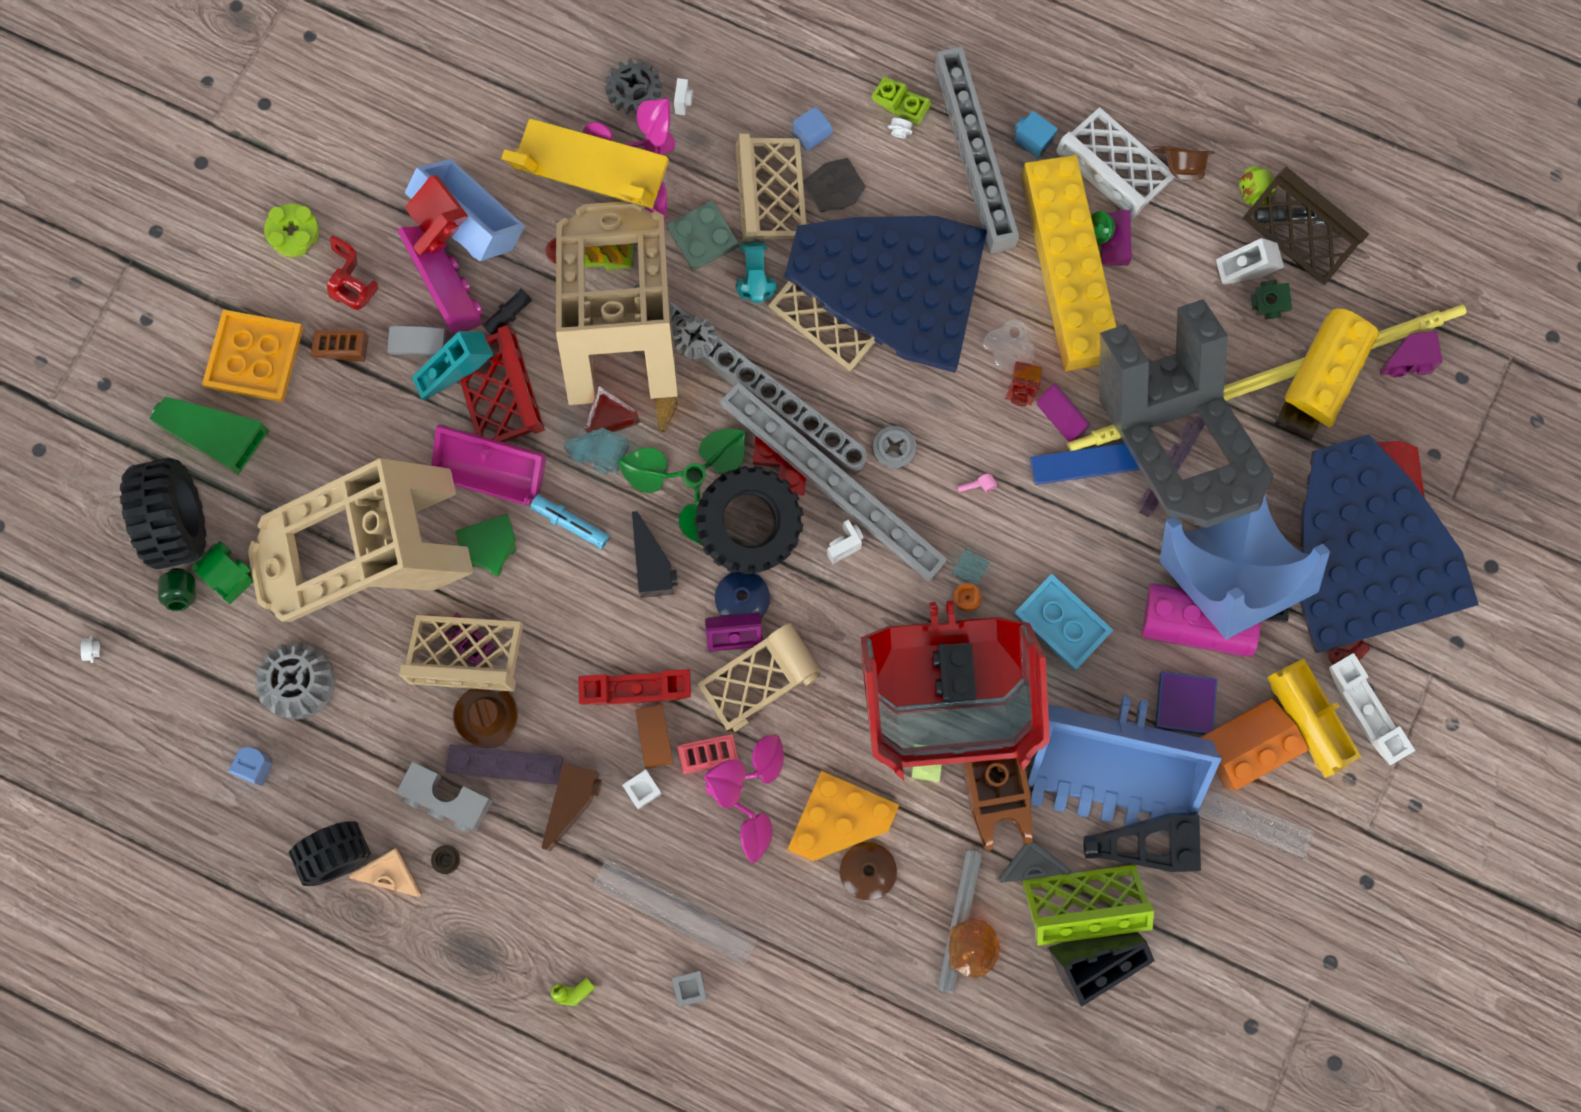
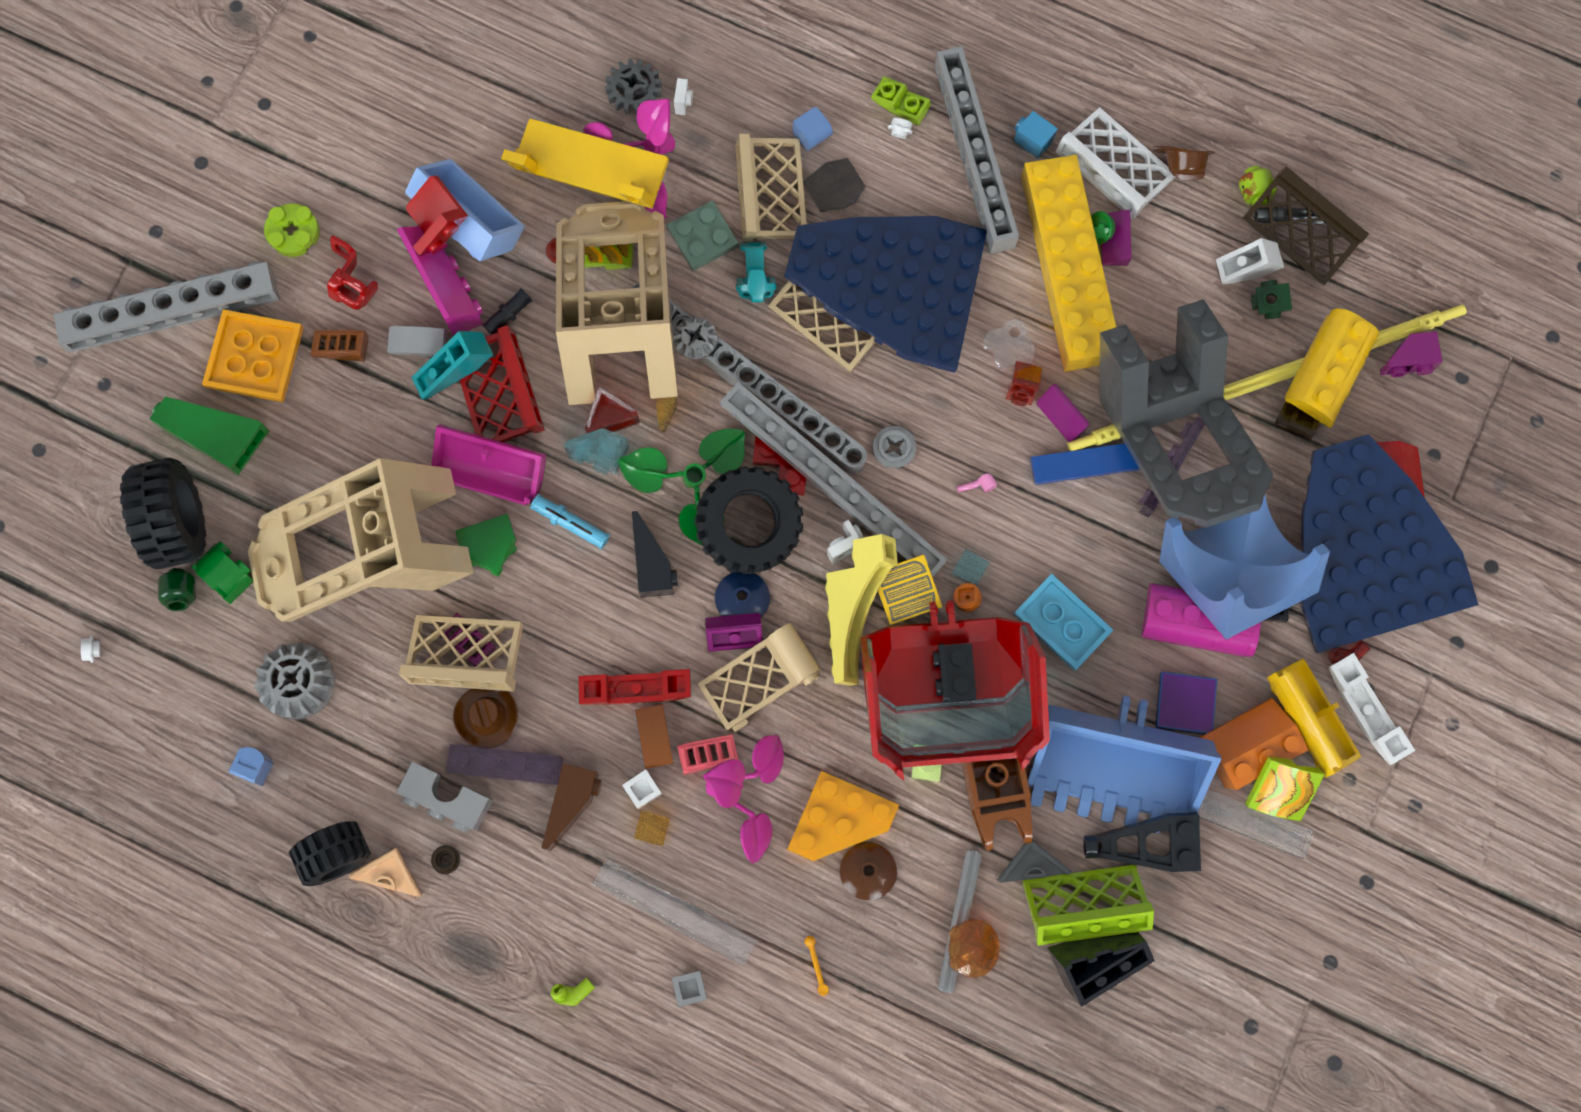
none -> light grey brick [54,261,280,353]
none -> clear yellow slope [634,811,670,847]
none -> light orange hinge [804,936,829,996]
none -> light yellow arch [825,534,898,686]
none -> tile [878,554,943,625]
none -> slope [1245,757,1325,821]

